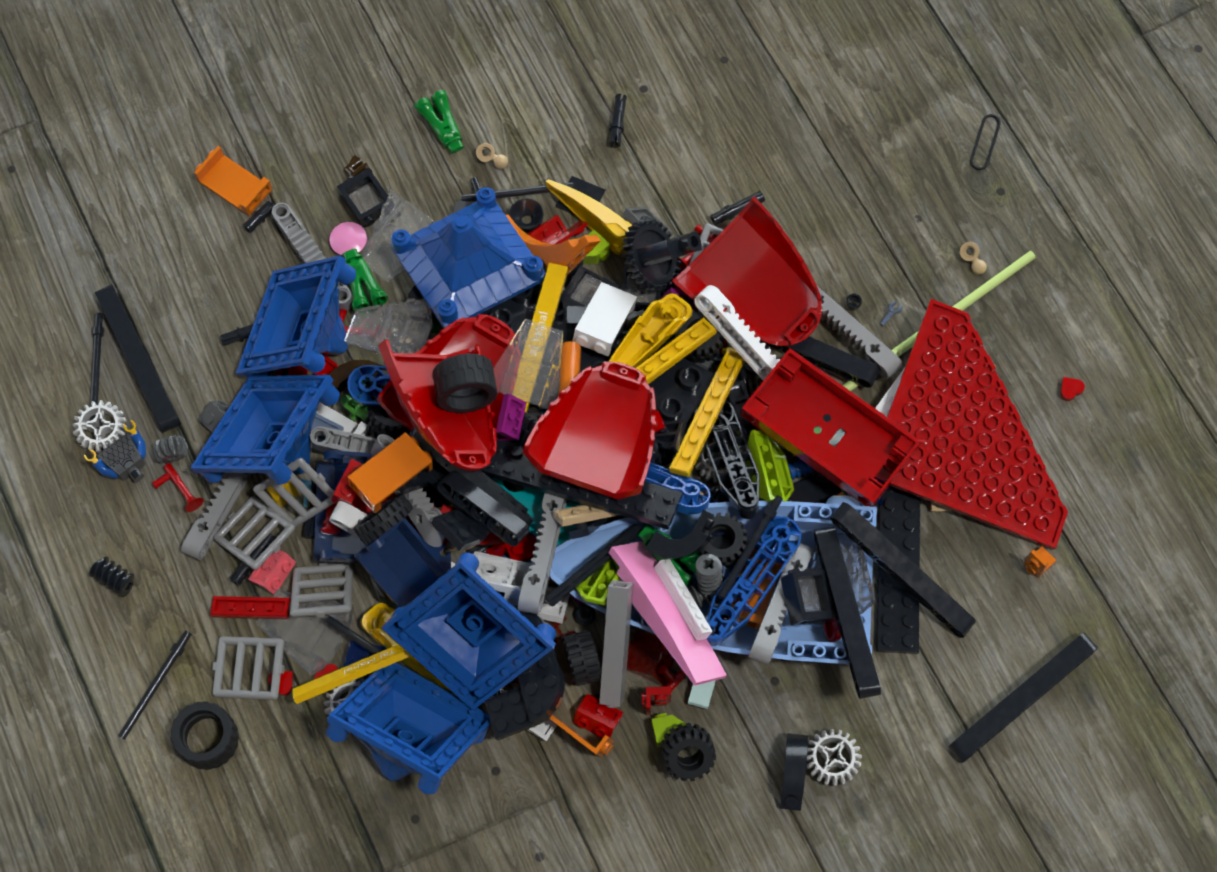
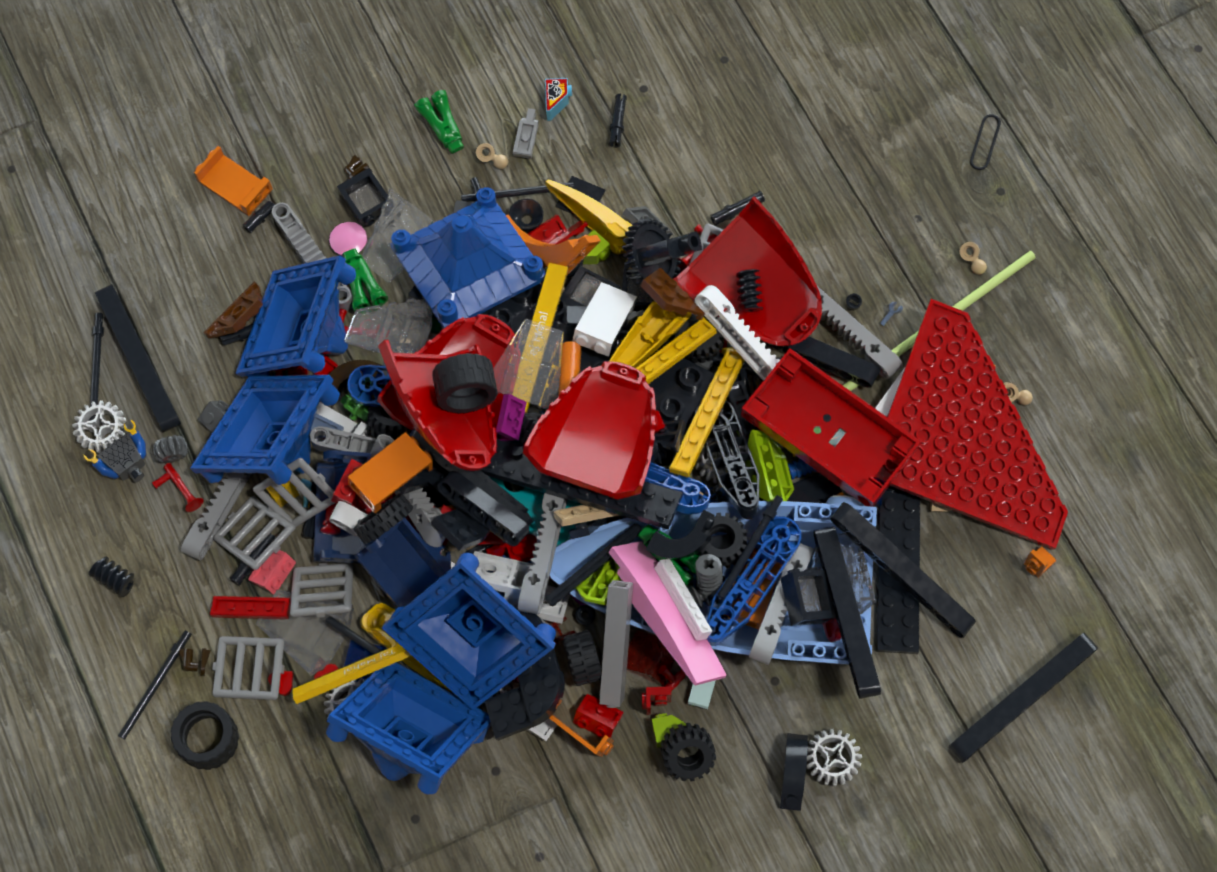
red tile [1060,377,1085,401] -> none
none -> dark brown piece [179,648,211,676]
none -> reddish brown wing [203,281,263,338]
none -> light grey hinge [513,108,539,159]
none -> slope [545,78,572,121]
none -> reddish brown wing [641,268,705,320]
none -> black piece [736,269,763,312]
none -> tan plate [1004,382,1033,405]

